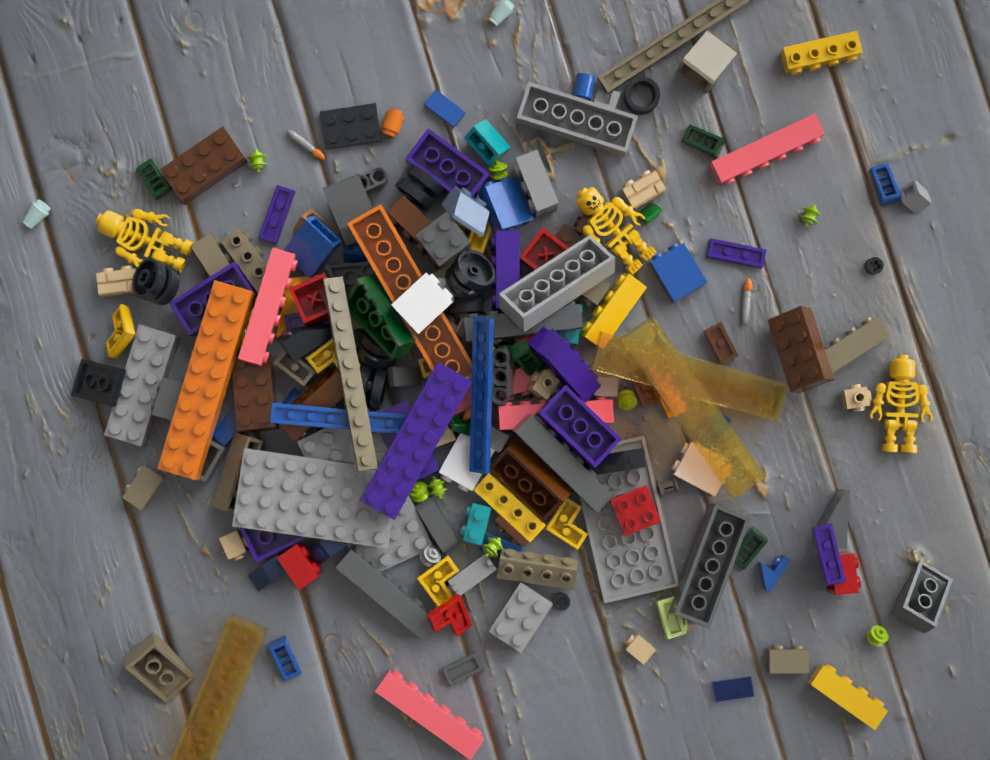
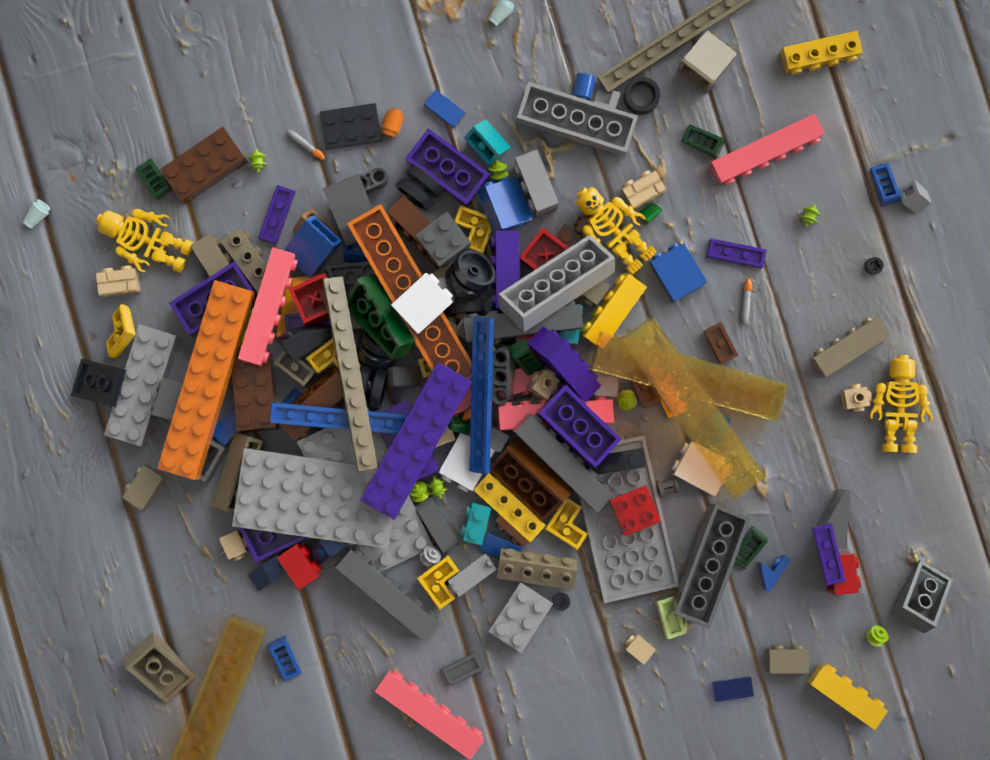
black wheel [132,257,180,306] -> none
red plate [426,594,472,636] -> none
slope [441,186,490,237] -> none
lime wheel [482,537,503,557] -> none
reddish brown brick [768,306,835,393] -> none

